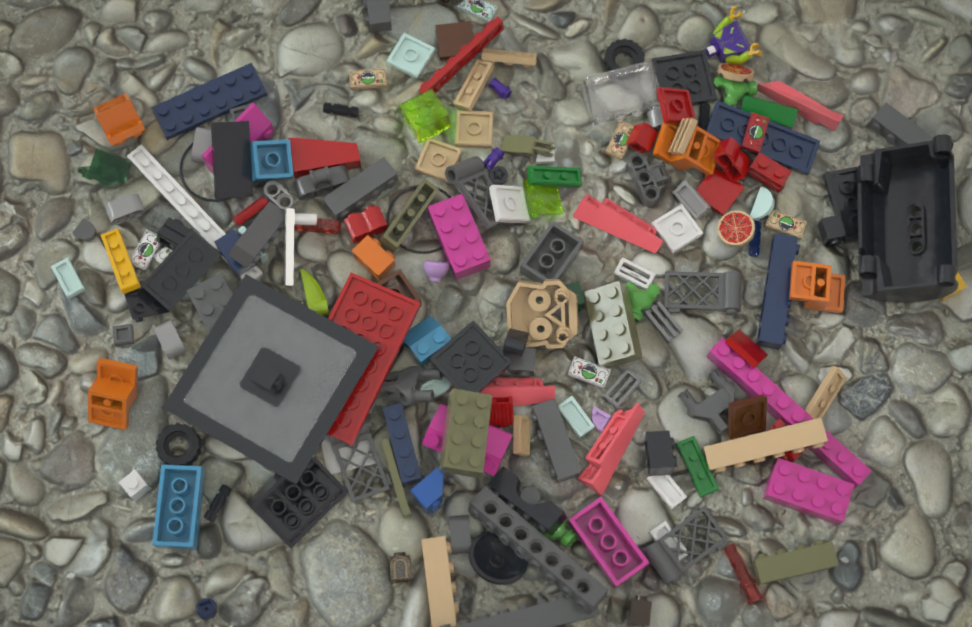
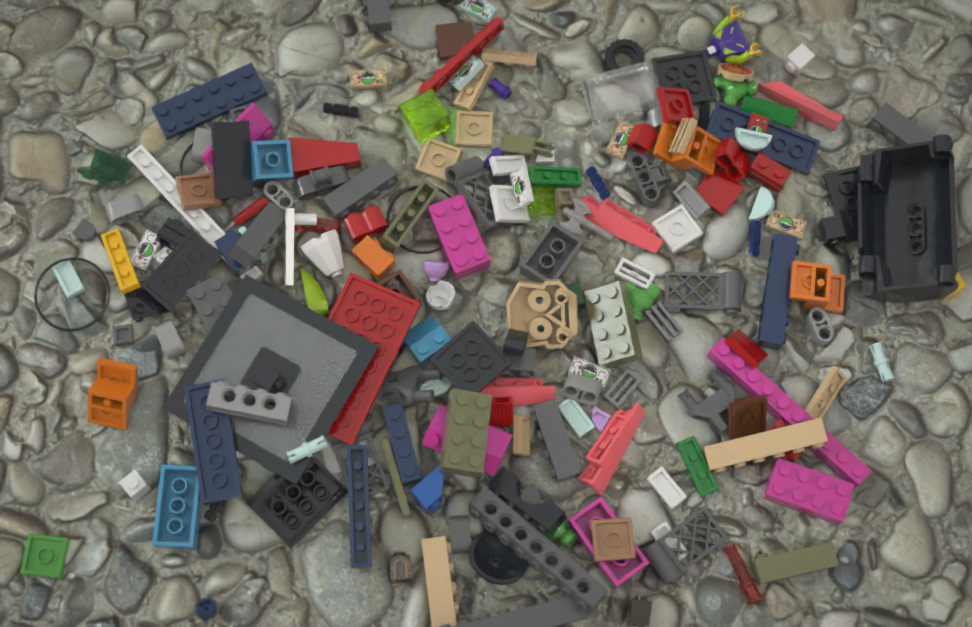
orange bracket [93,93,146,146] -> none
black tyre [156,423,202,466] -> none
light aqua tile [386,33,436,80] -> none
black brick [644,431,677,476] -> none
tile [717,210,755,247] -> none
none -> bright green tile [20,533,70,579]
none -> black piece [34,257,110,331]
none -> medium nougat tile [175,172,221,211]
none -> dark blue plate [184,379,243,505]
none -> light grey brick [206,381,292,426]
none -> light aqua pin [286,435,329,464]
none -> white cone [301,229,344,279]
none -> dark blue brick [347,445,372,569]
none -> white hair [426,280,455,311]
none -> light aqua tile [448,55,485,92]
none -> white tile [489,155,527,176]
none -> white tile [510,166,534,208]
none -> dark tan slope [554,188,575,225]
none -> light grey piece [559,198,613,241]
none -> light grey beam [562,373,602,405]
none -> clear blue axle [586,166,611,200]
none -> medium nougat tile [590,517,636,562]
none -> light aqua tile [735,127,773,151]
none -> white brick [784,43,815,77]
none -> light grey beam [805,307,834,346]
none -> light aqua pin [869,342,894,383]

